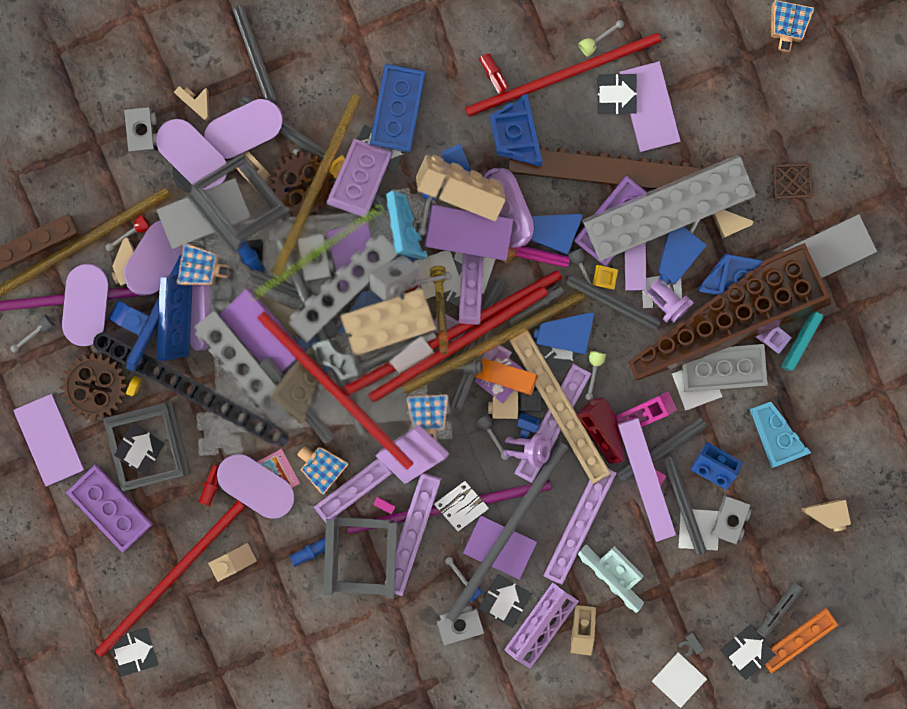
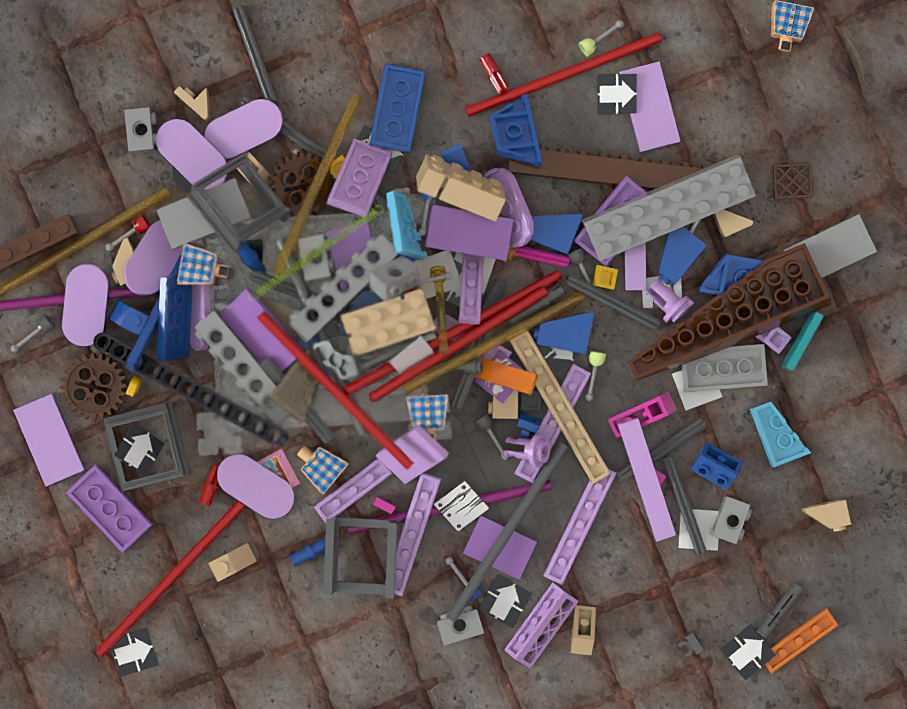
dark red slope [577,397,625,464] -> none
light aqua bracket [578,544,644,613] -> none
white sticker [652,653,707,708] -> none

